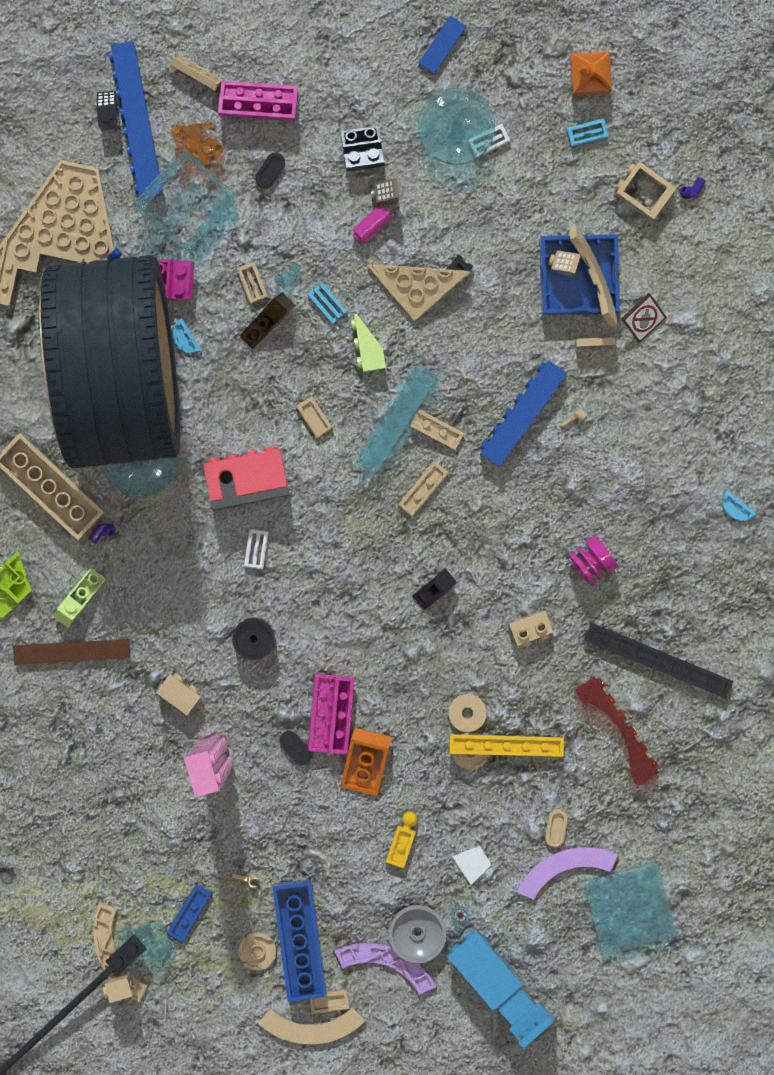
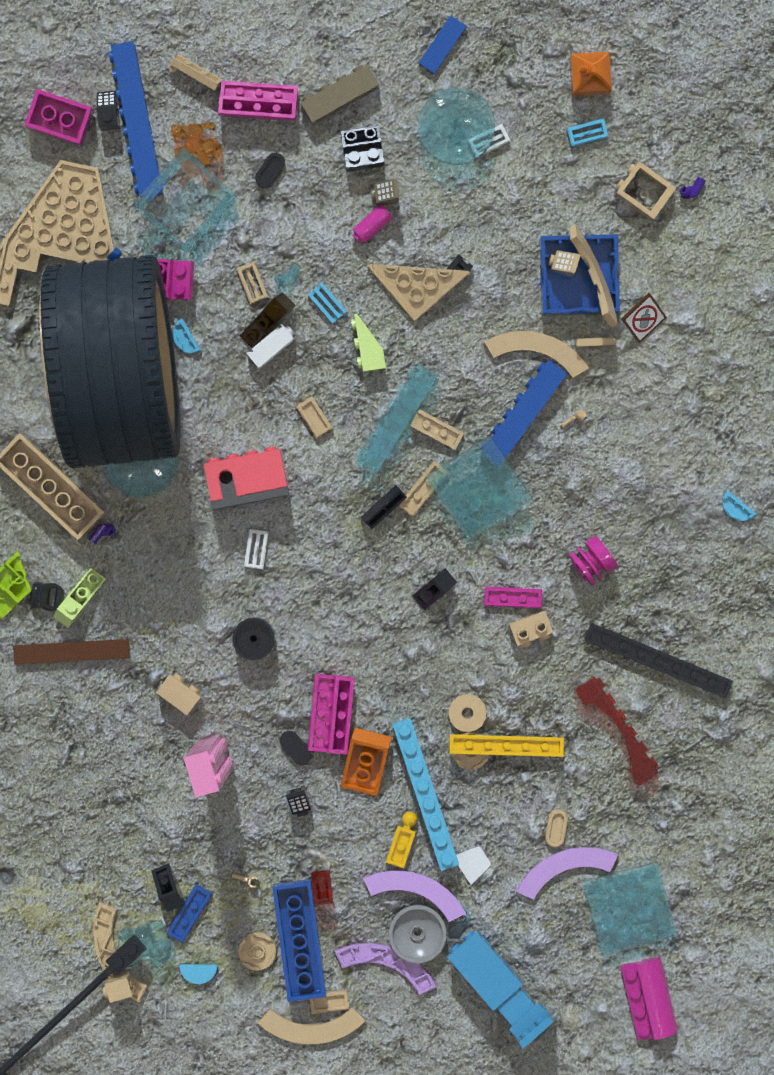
none -> dark pink brick [24,89,94,148]
none -> black piece [30,582,63,611]
none -> black slope [152,863,185,912]
none -> medium azure tile [179,964,218,984]
none -> white window [246,324,295,369]
none -> black slope [286,786,312,817]
none -> dark tan brick [301,65,379,126]
none -> clear red slope [311,870,334,906]
none -> black piece [361,485,407,529]
none -> lavender tile [363,871,466,922]
none -> medium azure brick [392,717,459,871]
none -> clear light blue plate [426,435,533,540]
none -> tan tile [484,331,589,378]
none -> dark pink tile [484,587,542,608]
none -> dark pink brick [621,956,678,1040]

